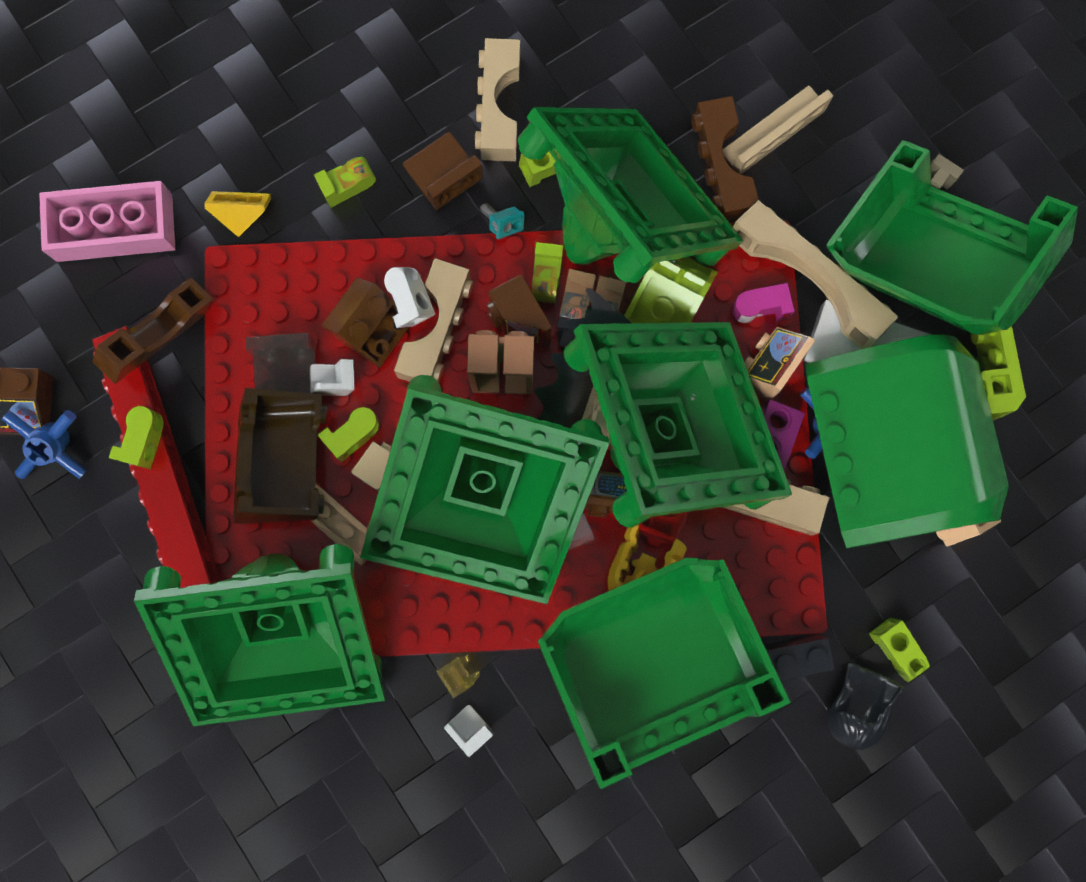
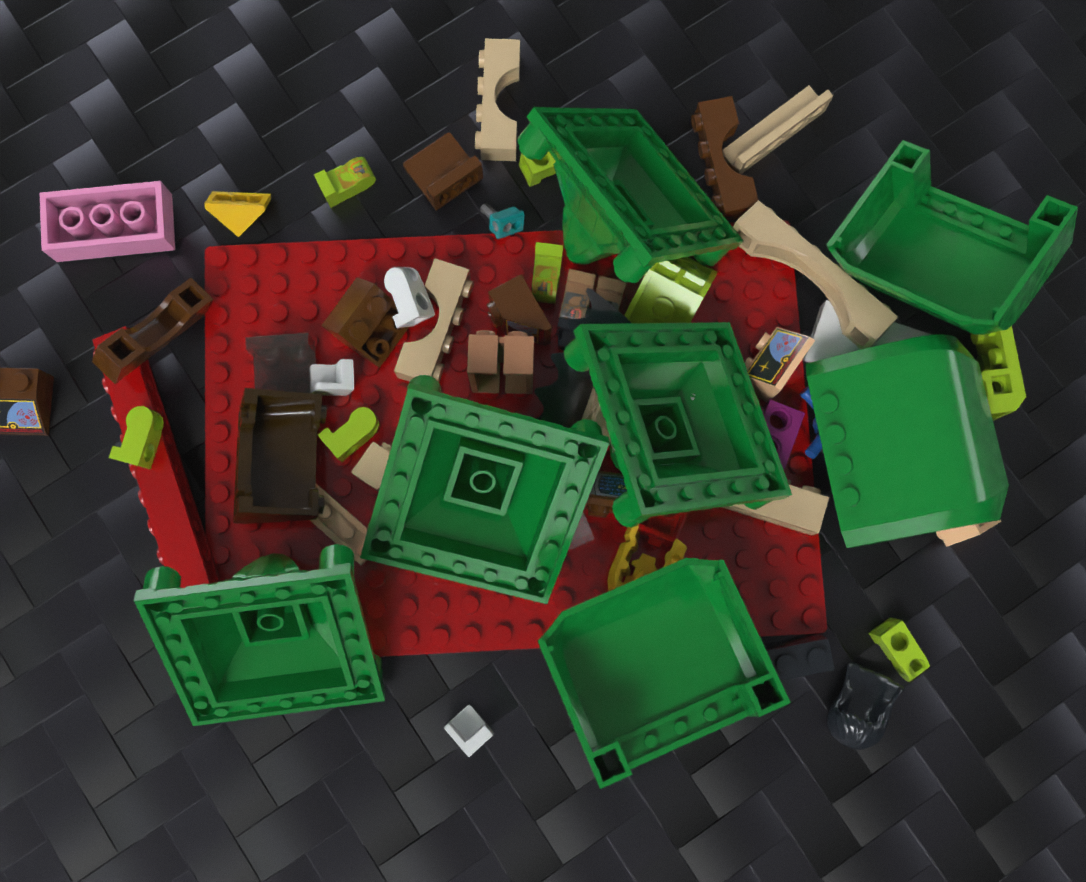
blue bar [1,410,87,479] -> none
clear yellow tile [437,656,480,698] -> none
dark pink leg [732,283,795,323] -> none
dark tan tile [930,154,964,190] -> none

